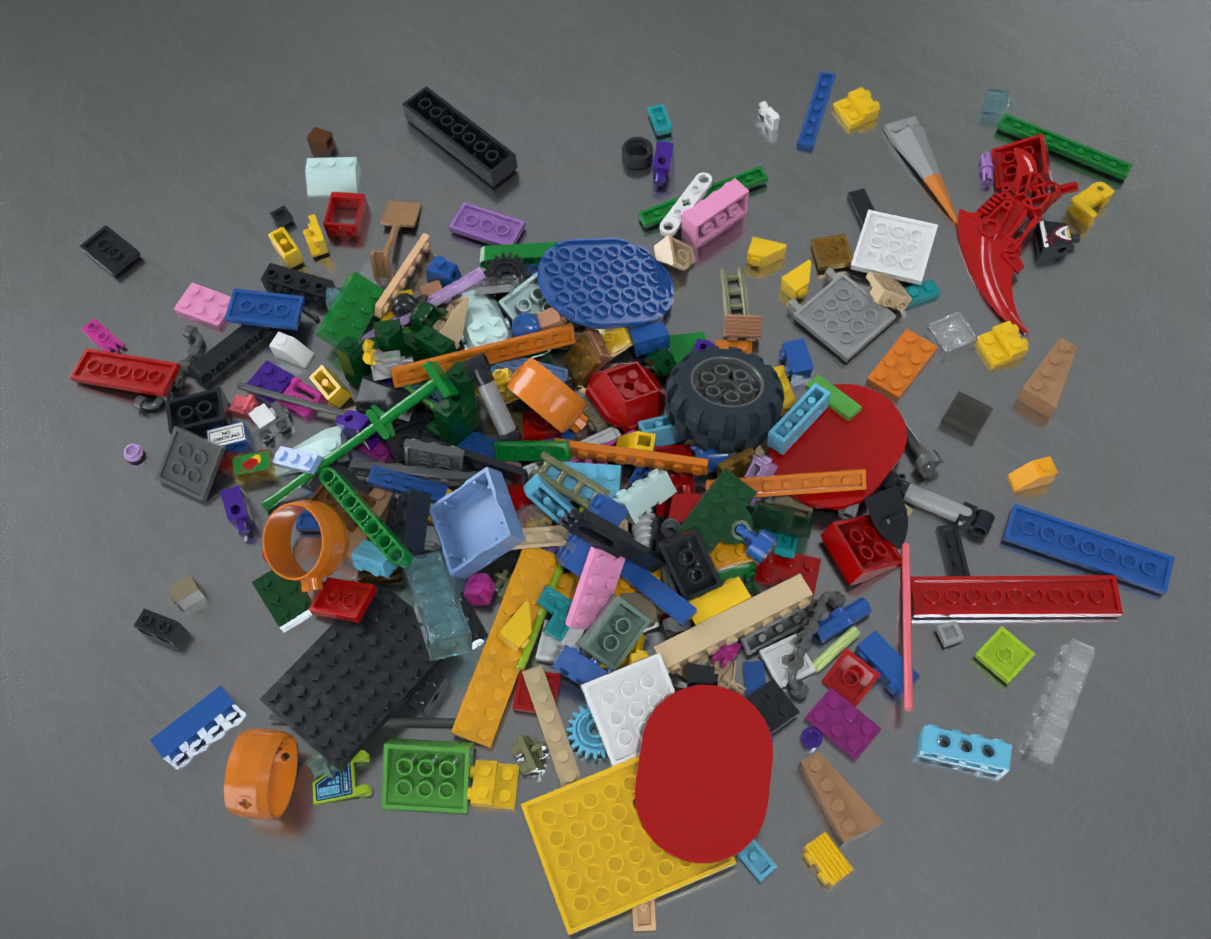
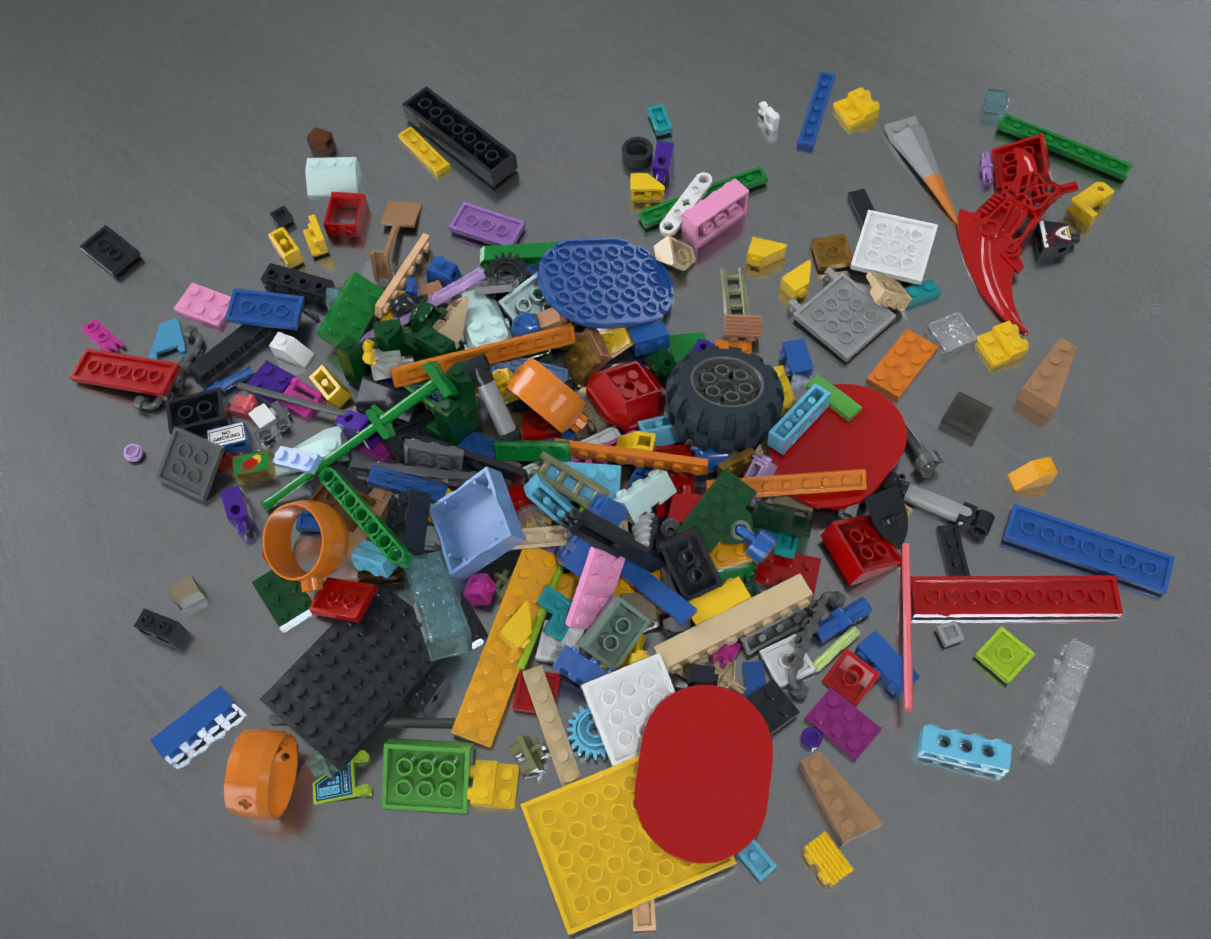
none -> dark azure flag [149,318,187,360]
none -> blue pin [200,365,254,394]
none -> yellow tile [398,127,451,176]
none -> blue plate [405,277,419,297]
none -> yellow slope [630,173,665,200]

